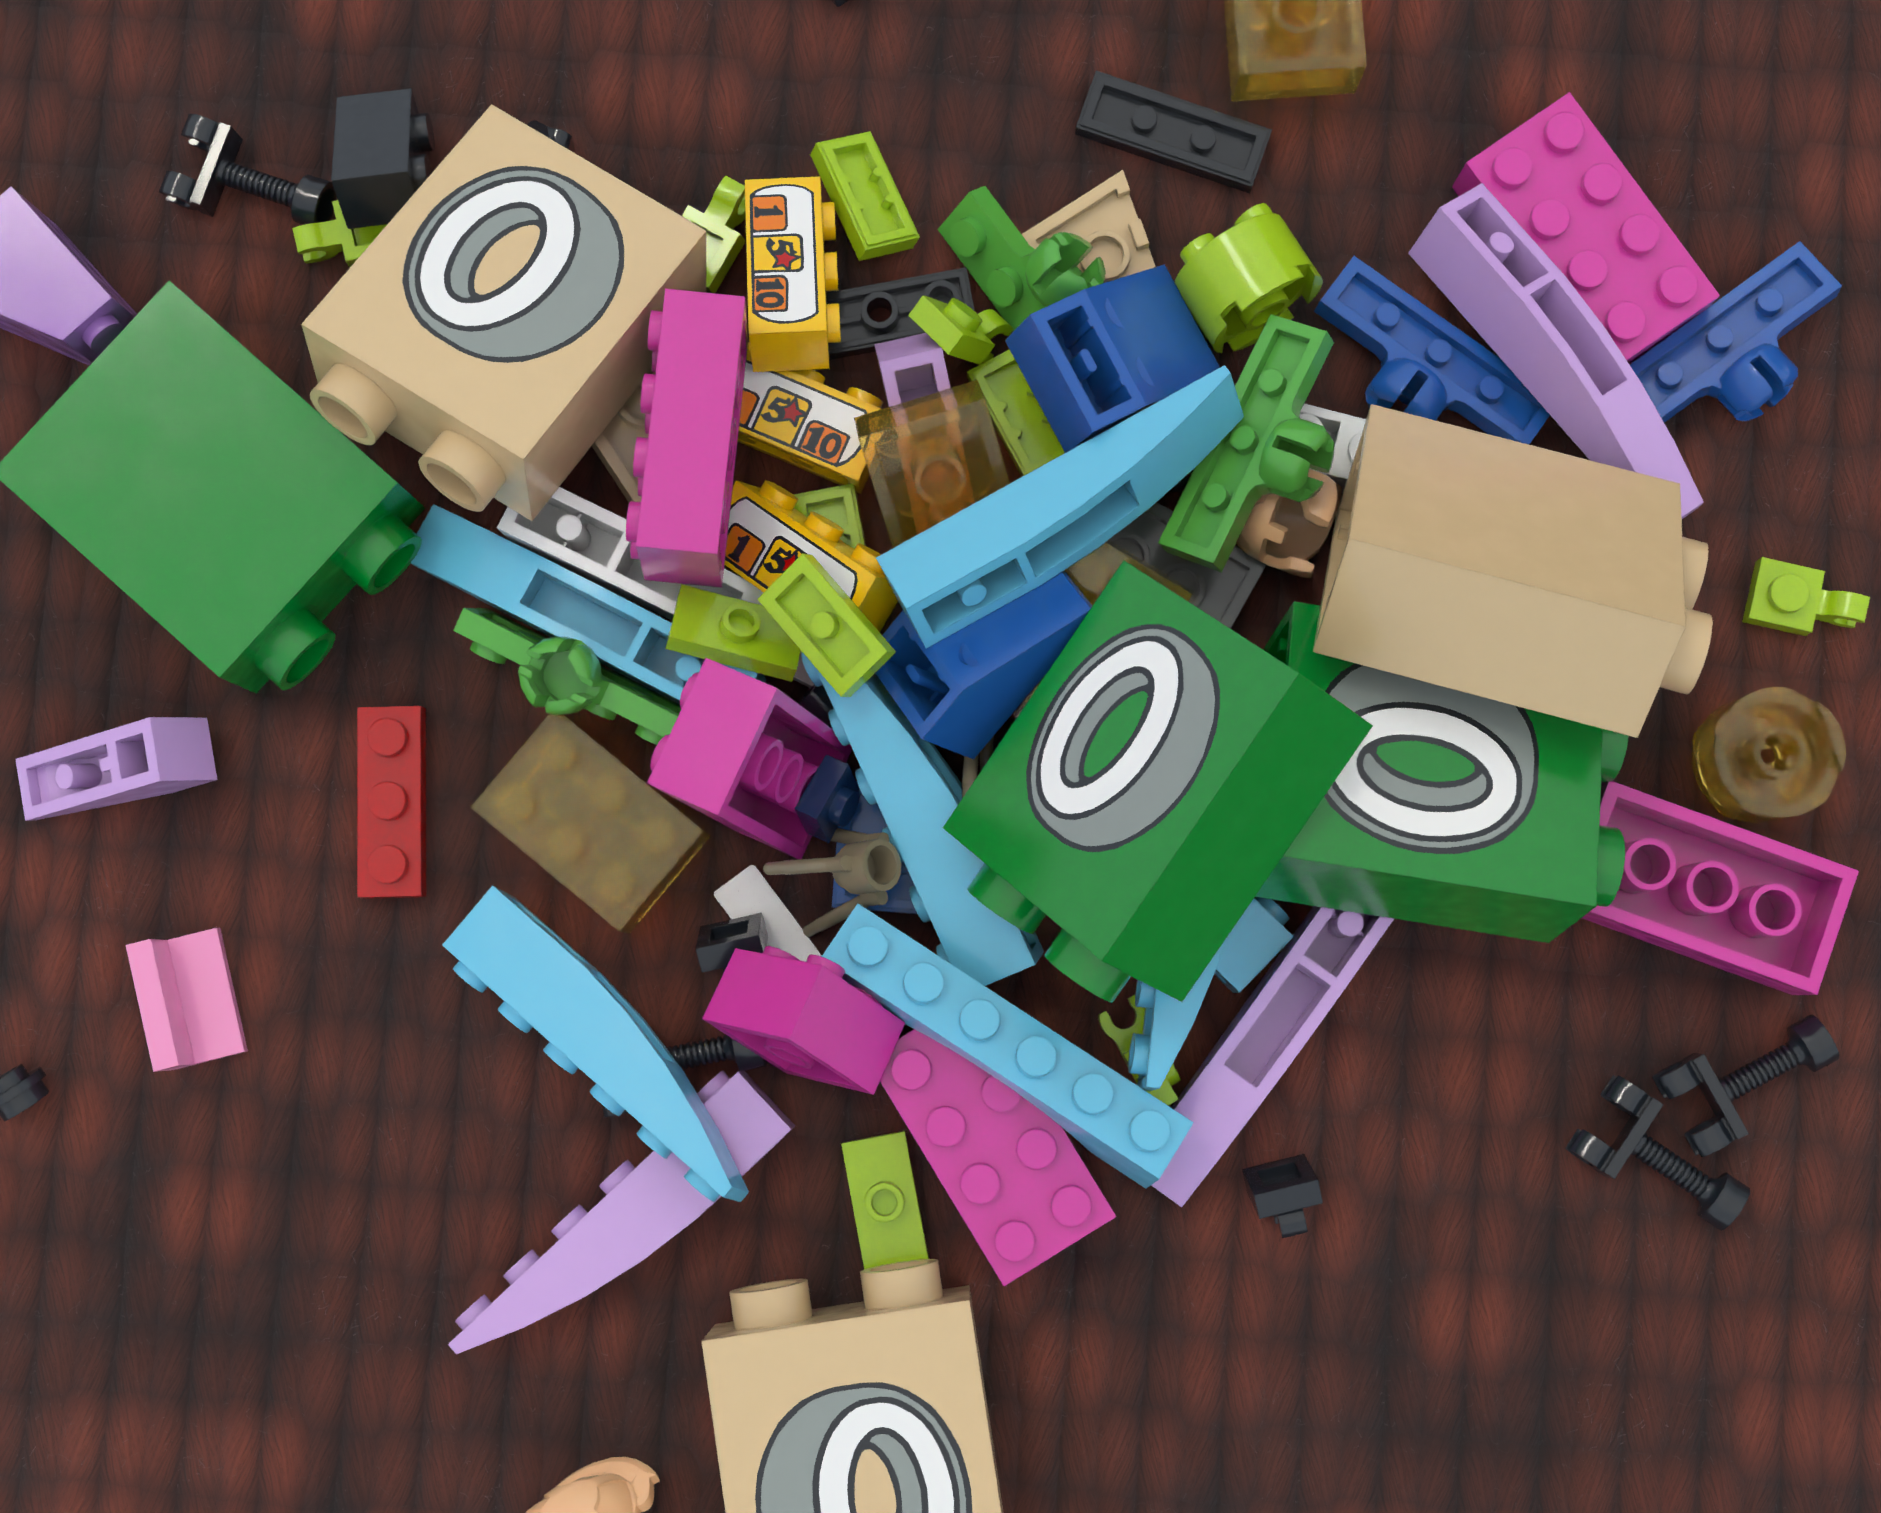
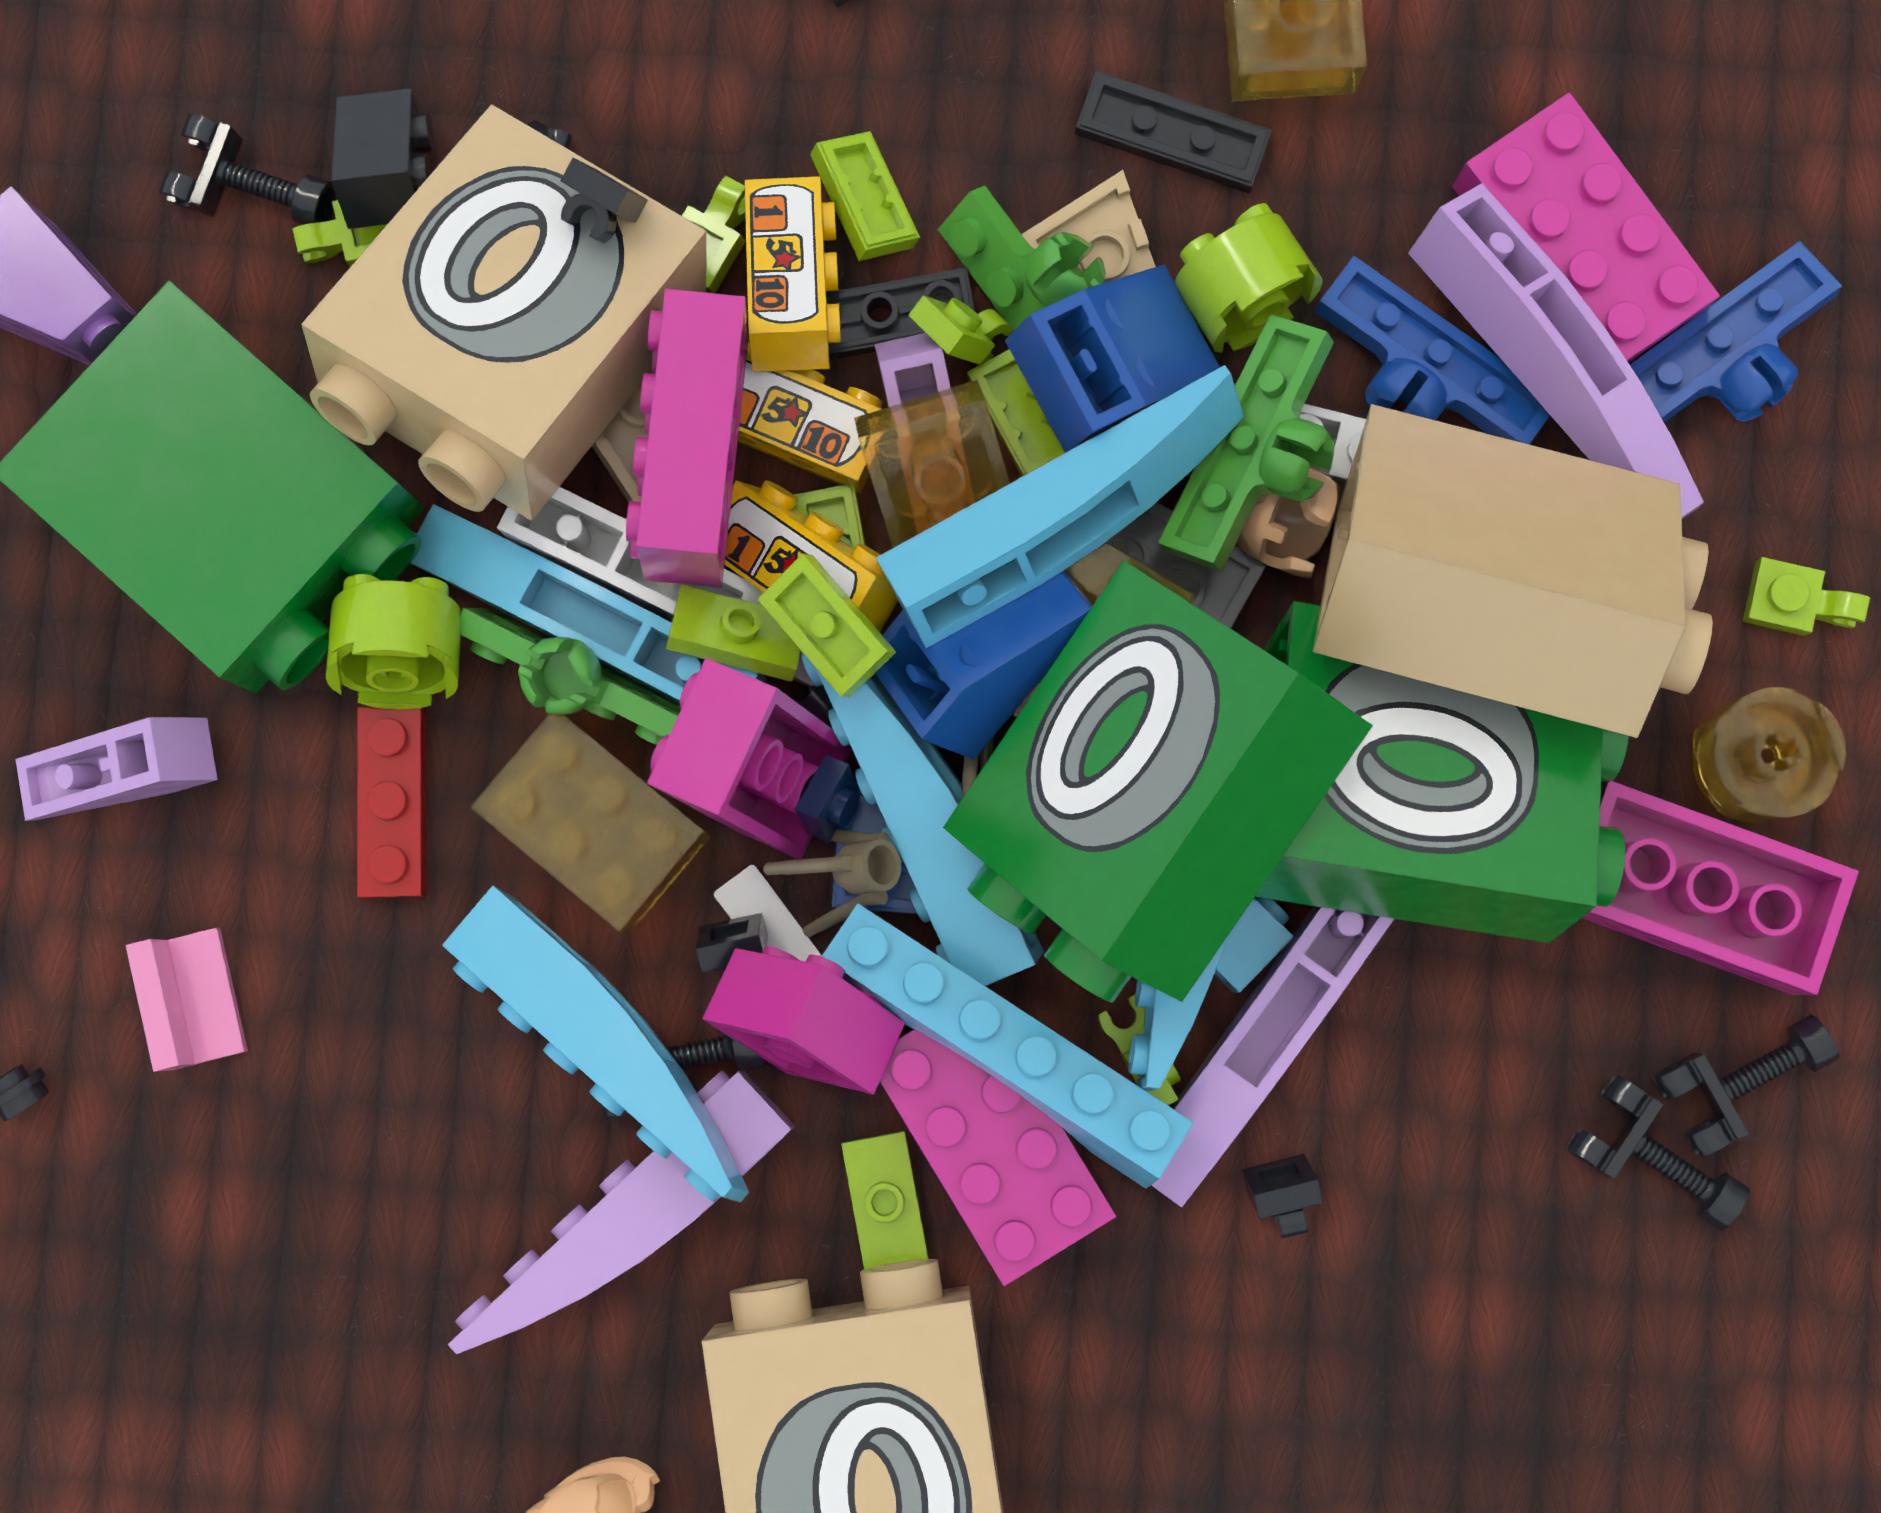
none -> lime brick [326,574,461,710]
none -> black tile [560,158,648,243]

